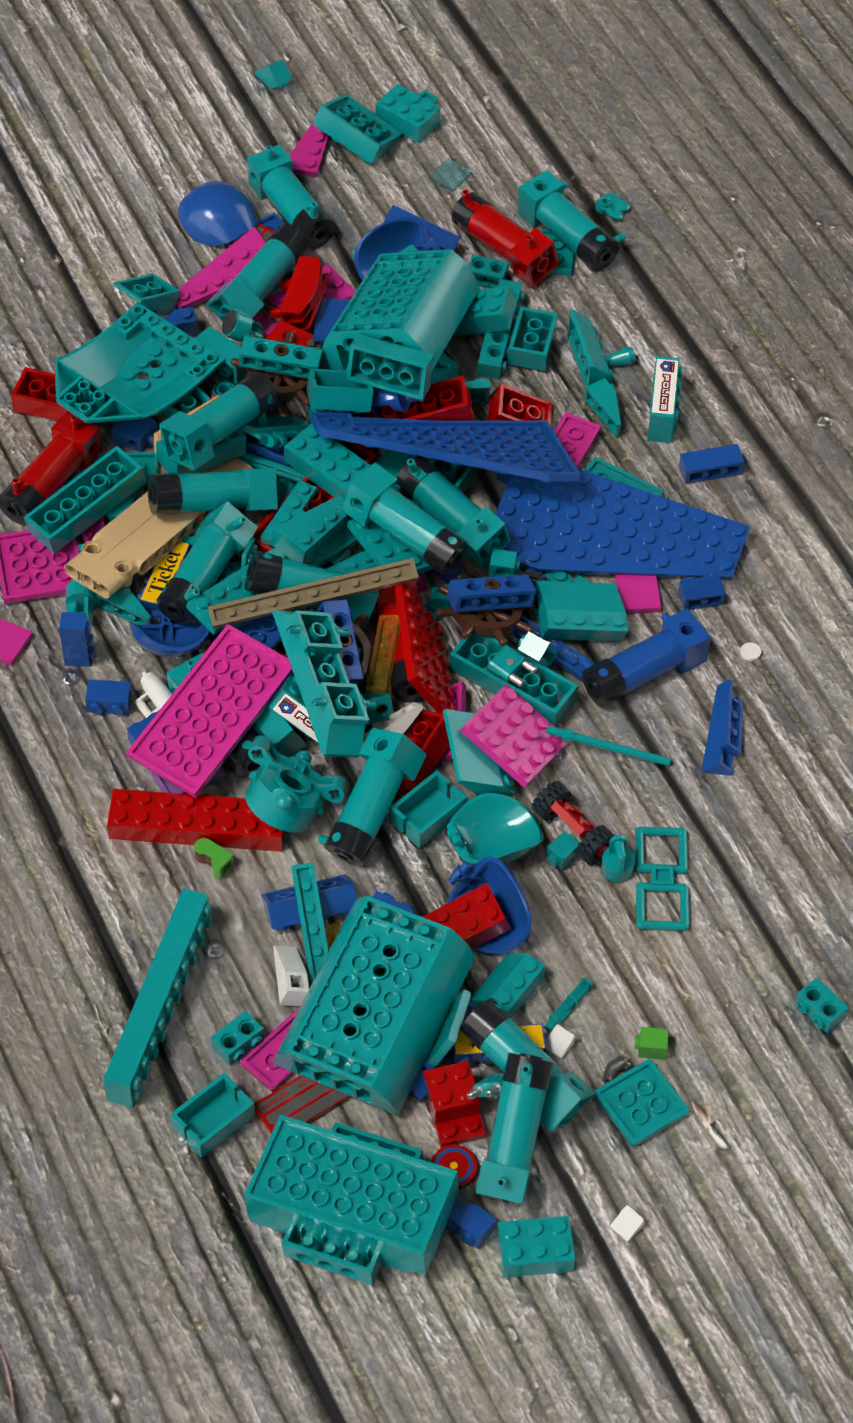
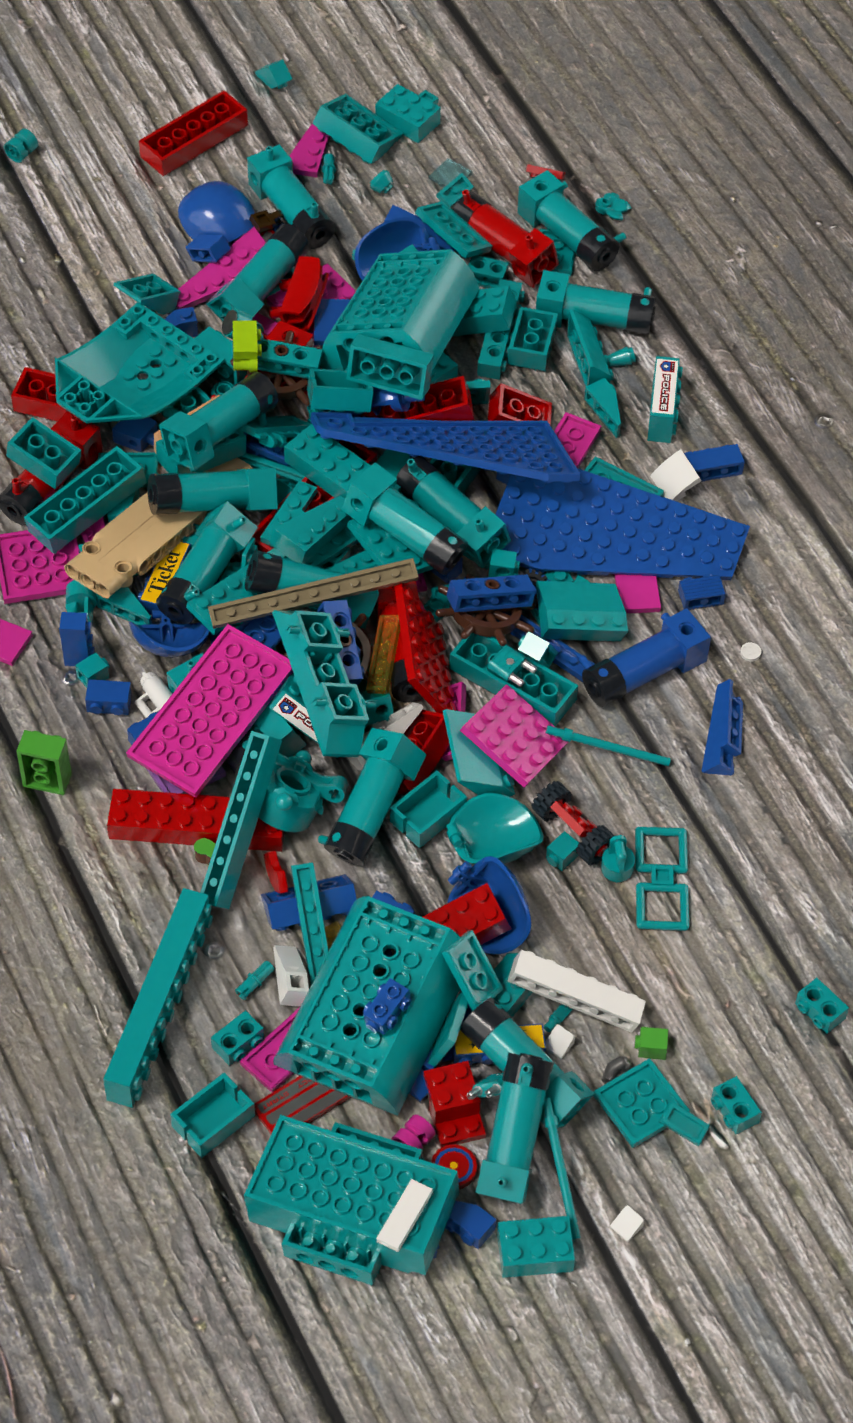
none -> teal wheel [4,128,39,163]
none -> teal brick [6,417,81,489]
none -> bright green brick [16,730,72,795]
none -> teal brick [75,652,110,688]
none -> red brick [139,90,248,176]
none -> blue brick [186,235,231,263]
none -> teal brick [200,731,283,909]
none -> lime hinge [233,321,262,373]
none -> teal axle [235,960,274,1000]
none -> dark brown plate [249,210,284,233]
none -> red tile [263,851,288,893]
none -> teal axle [322,153,336,185]
none -> blue brick [363,978,411,1035]
none -> teal cone [370,170,393,194]
none -> white tile [376,1179,433,1252]
none -> dark pink wheel [392,1114,436,1149]
none -> teal plate [415,201,493,258]
none -> teal plate [435,173,474,207]
none -> teal tile [442,930,503,1011]
none -> white brick [507,949,646,1033]
none -> red plate [526,164,566,180]
none -> teal piece [536,270,656,335]
none -> teal bar [543,1098,581,1240]
none -> white slope [650,449,701,502]
none -> teal tile [658,1101,710,1146]
none -> teal brick [711,1076,762,1135]

